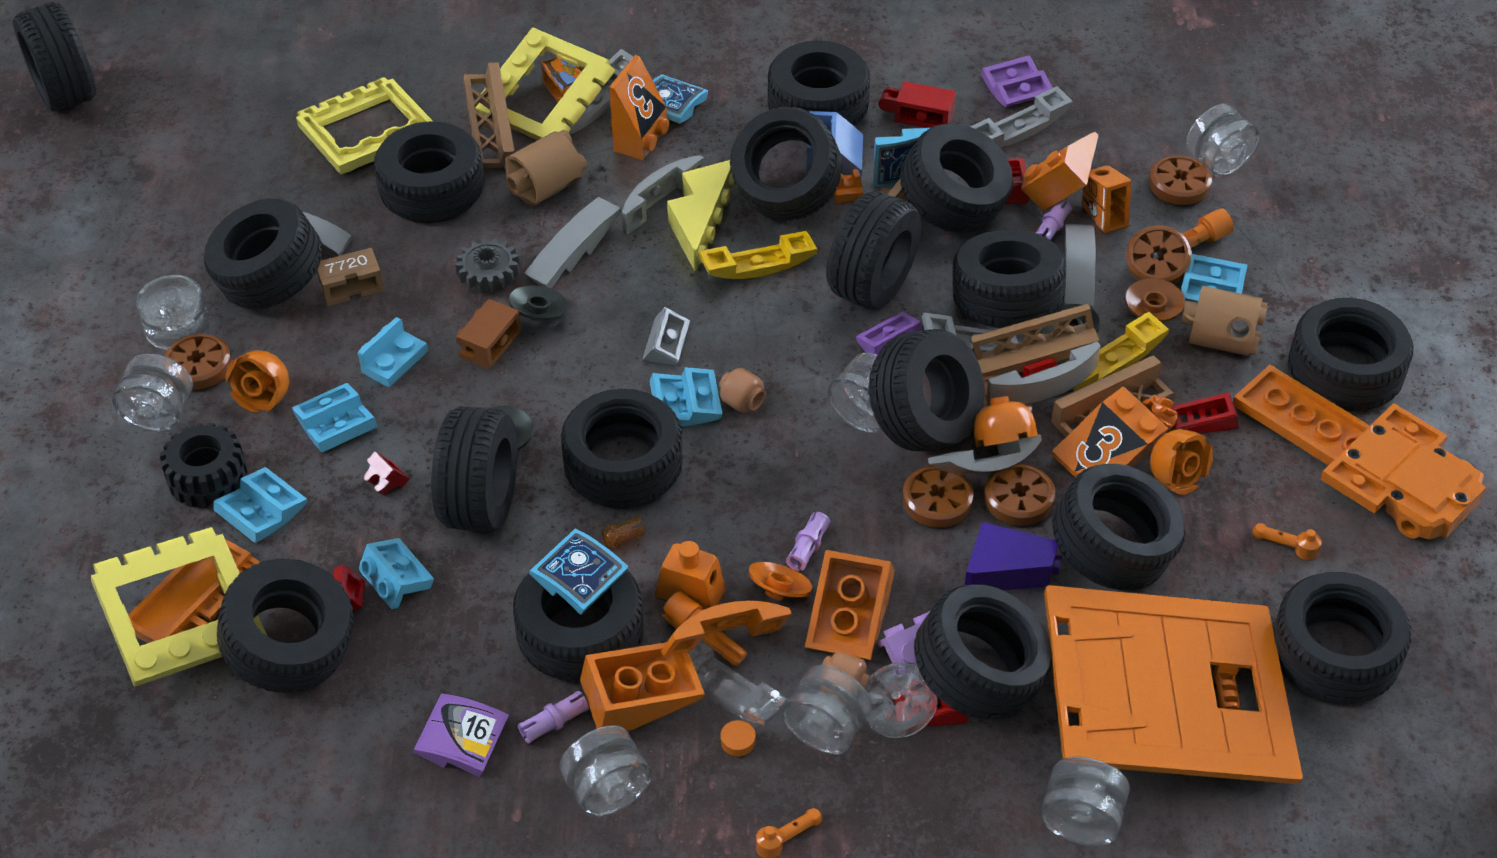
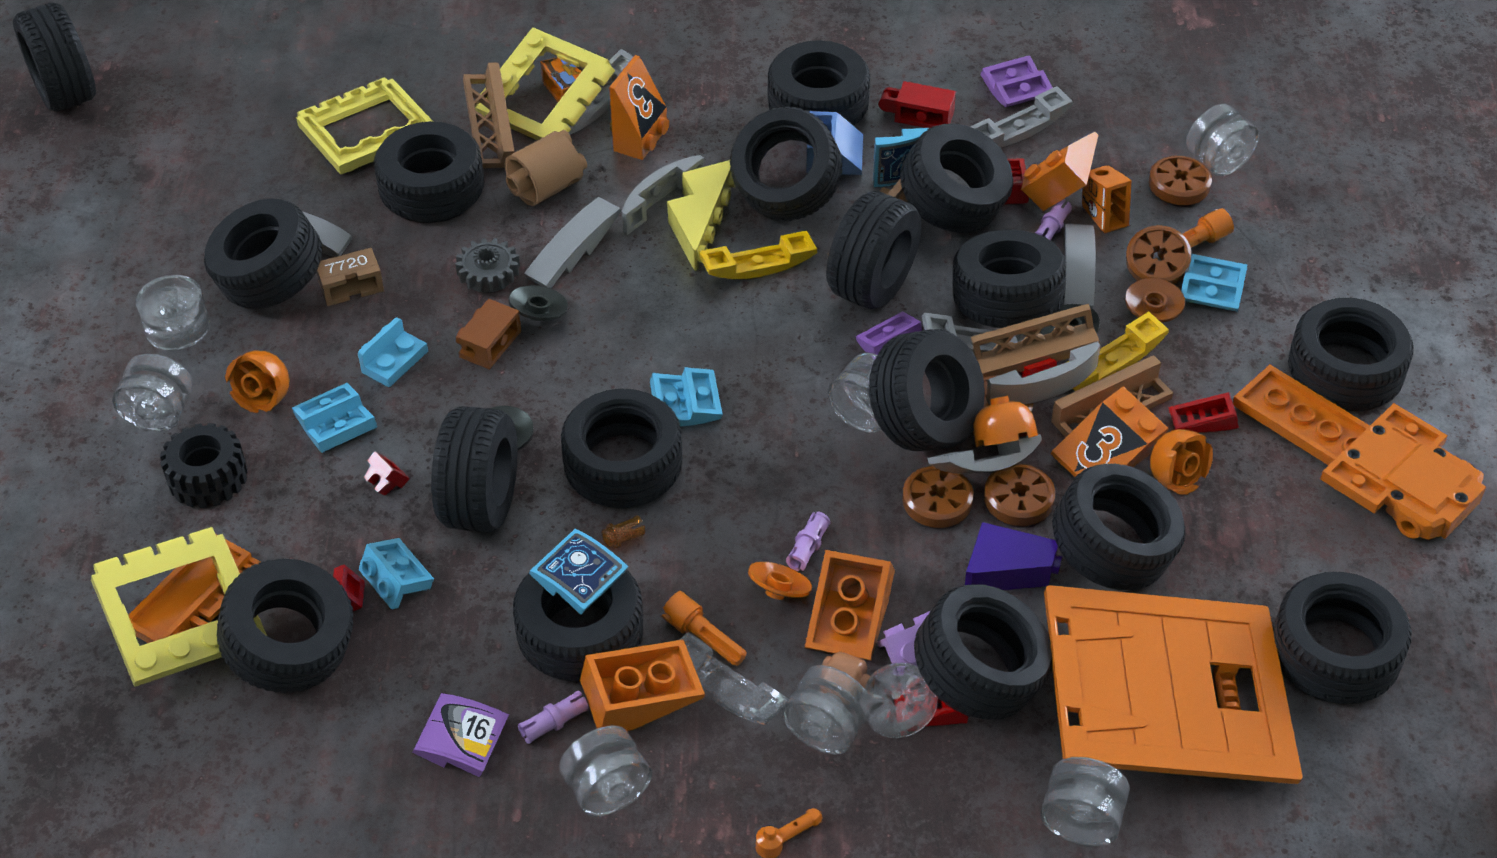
dark orange wheel [163,334,232,390] -> none
medium azure slope [214,467,307,543] -> none
light grey slope [643,307,690,365] -> none
slope [653,75,708,123] -> none
orange torso [655,541,726,610] -> none
orange slope [661,601,792,657] -> none
nougat head [719,368,766,413] -> none
orange tile [721,720,756,757] -> none
orange tile [833,169,864,203] -> none
orange gear [1142,394,1177,430] -> none
medium nougat cylinder [1181,286,1268,356] -> none
orange piece [1252,523,1322,560] -> none

